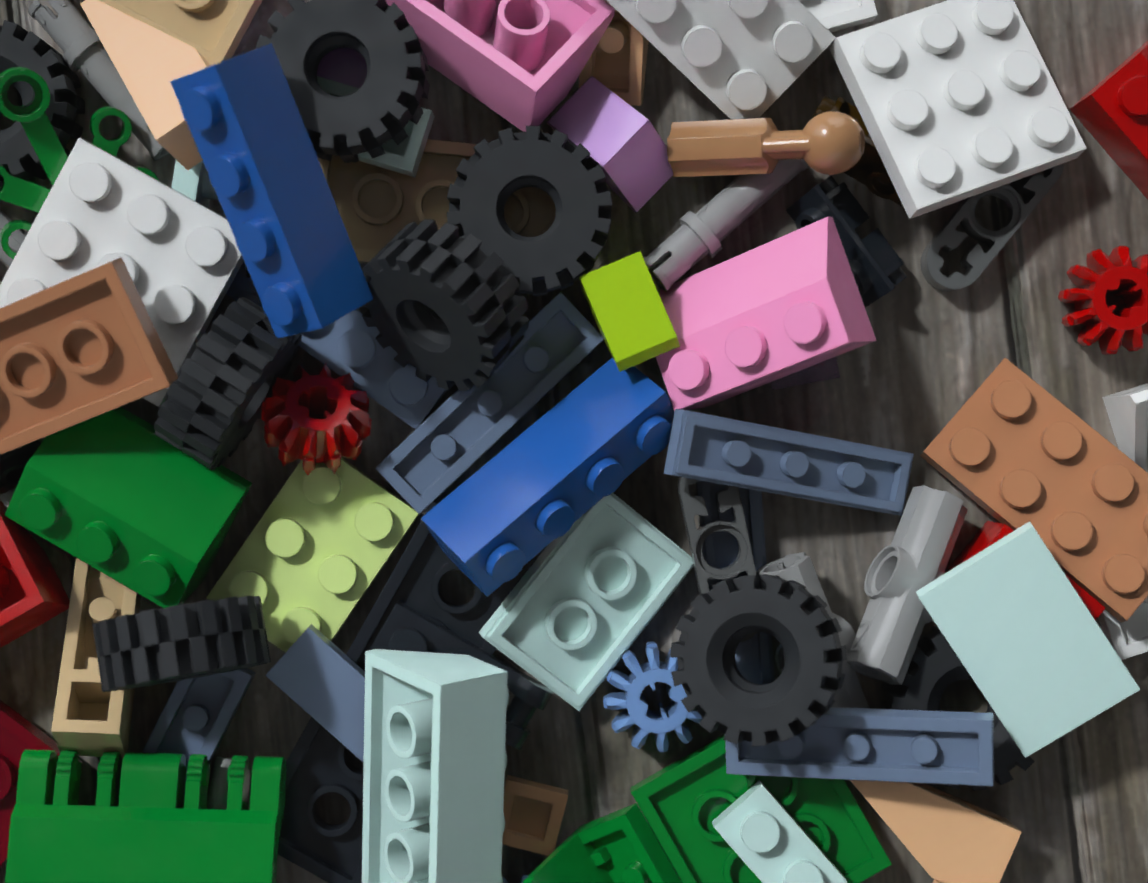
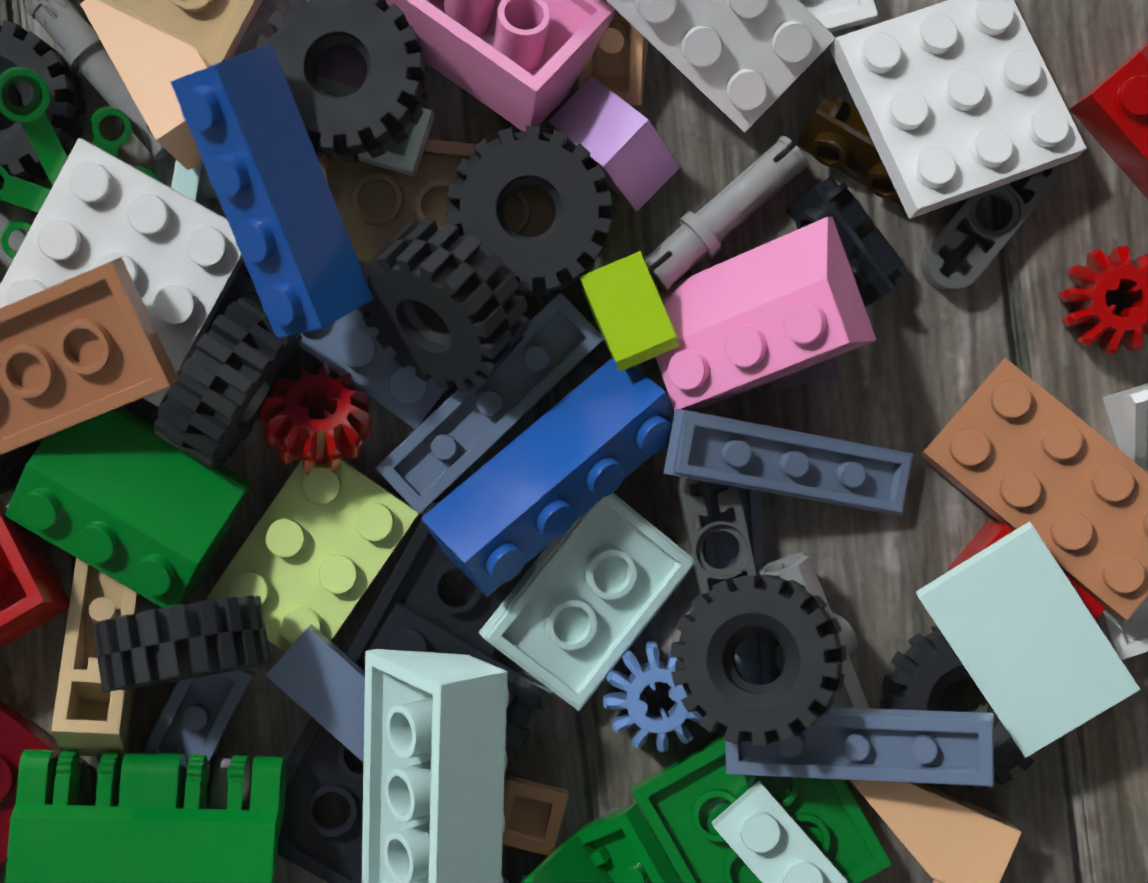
medium nougat piece [667,111,865,177] -> none
light grey piece [846,485,968,685] -> none

